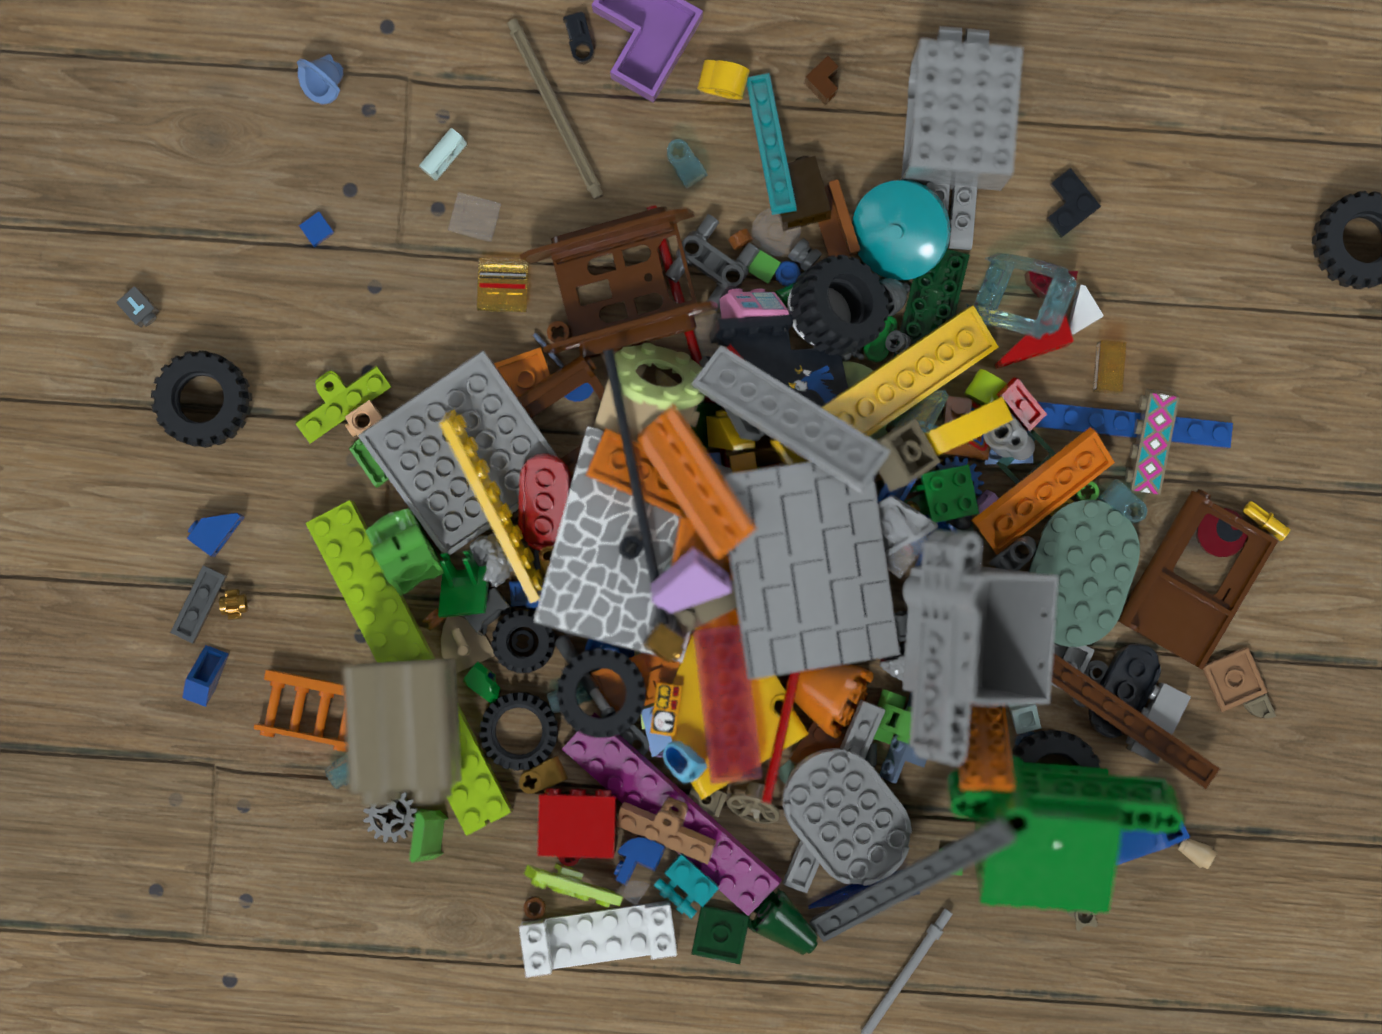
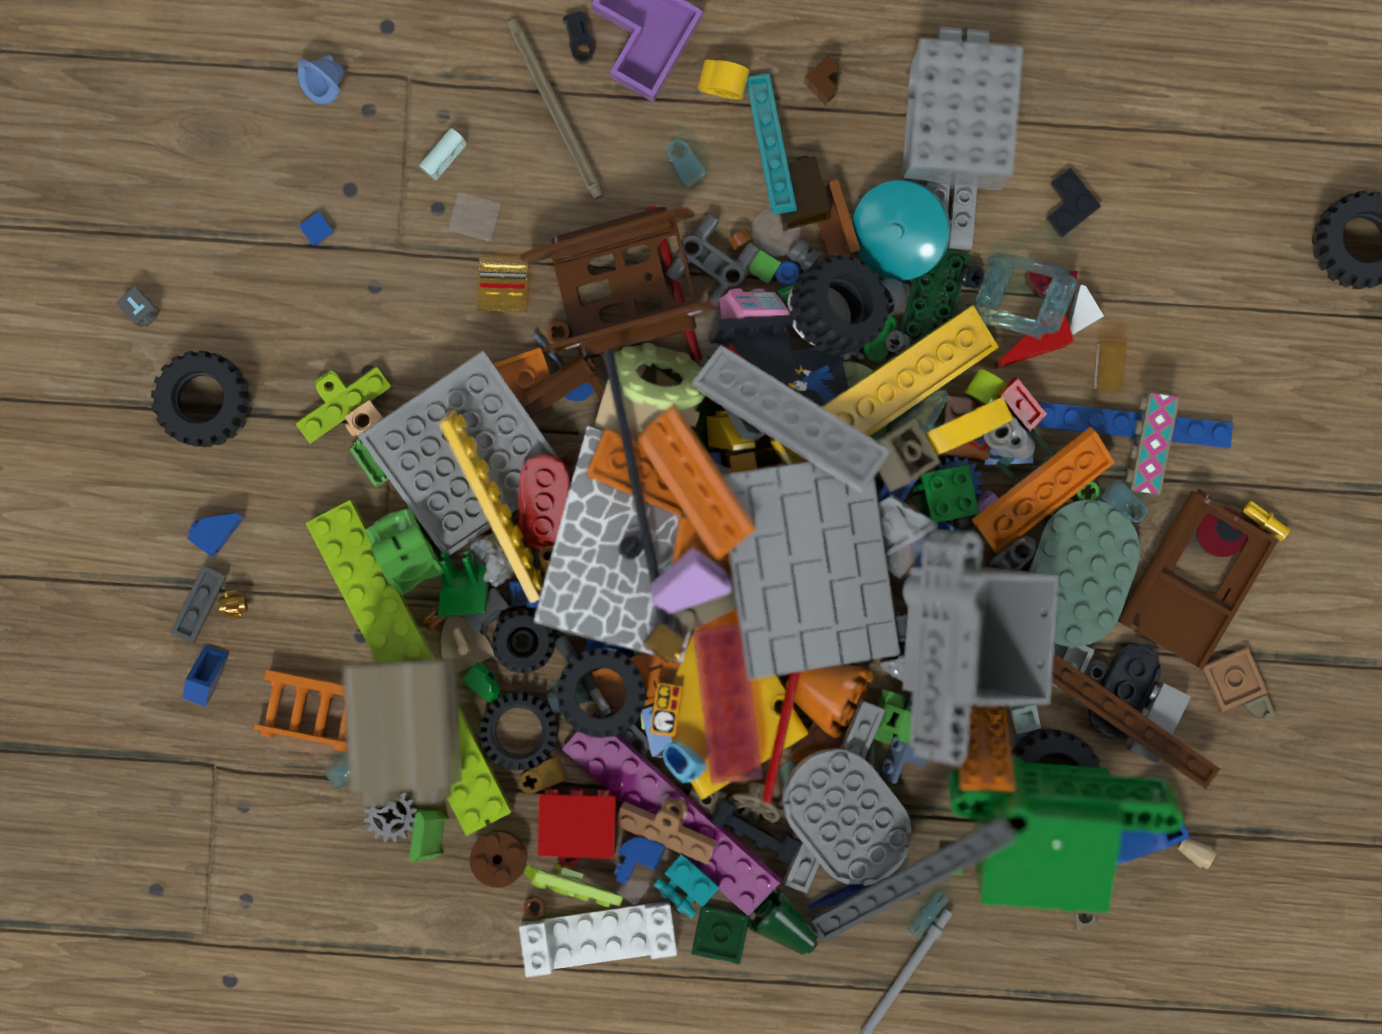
none -> reddish brown wheel [470,830,527,888]
none -> black plate [710,797,803,864]
none -> clear light blue pin [907,890,950,940]
none -> black bush [960,265,984,288]

